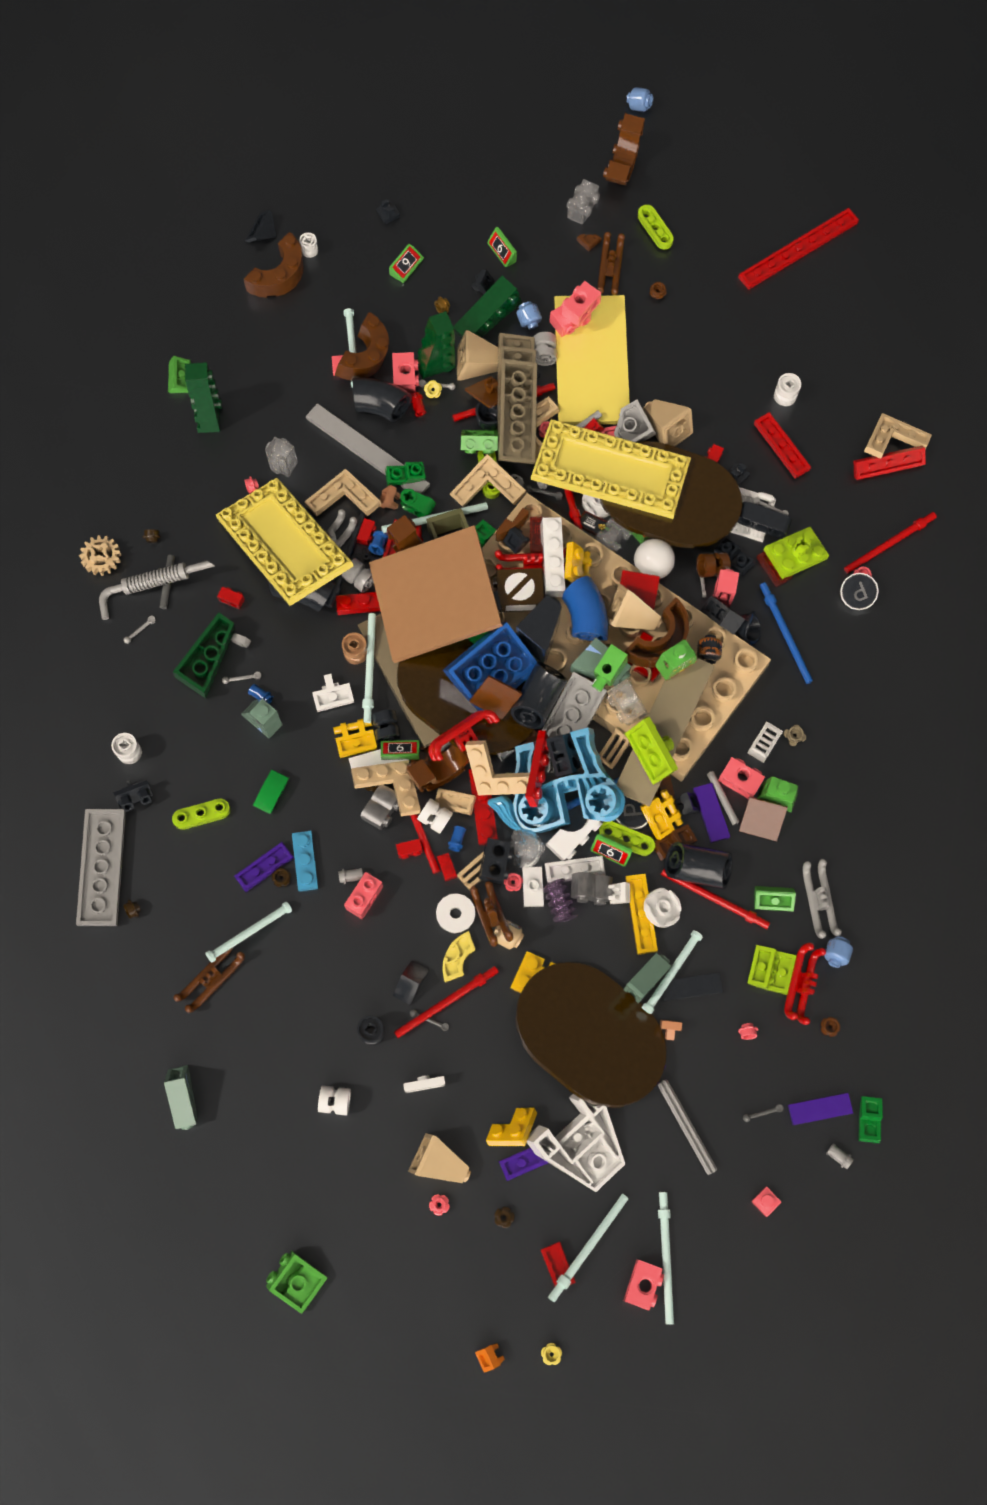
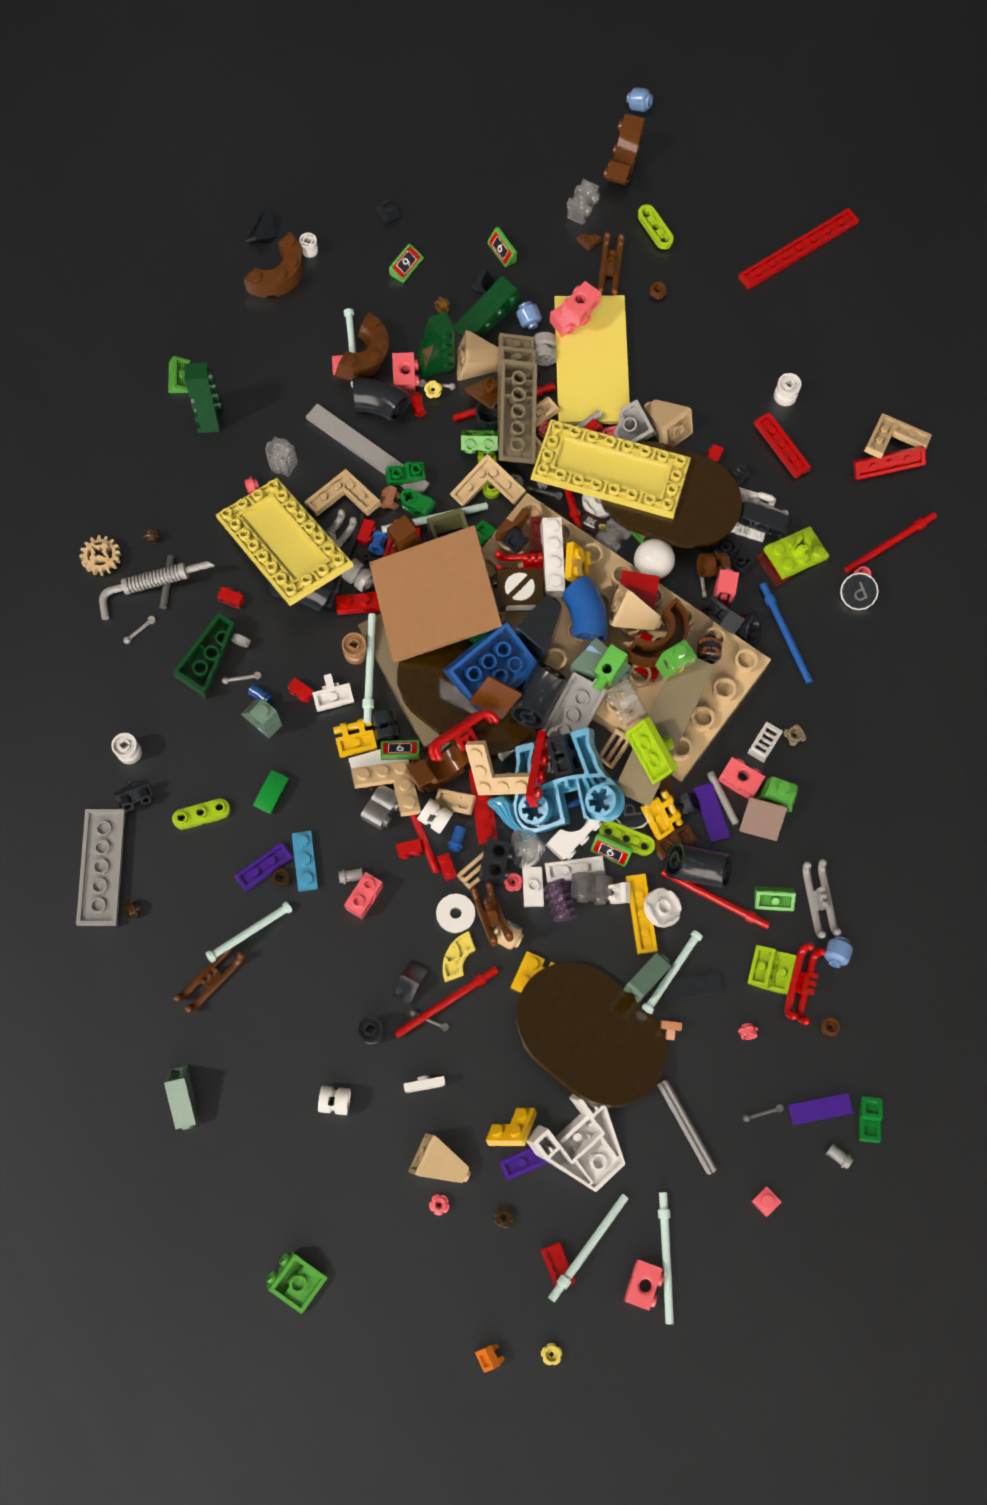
none -> red piece [288,678,314,703]

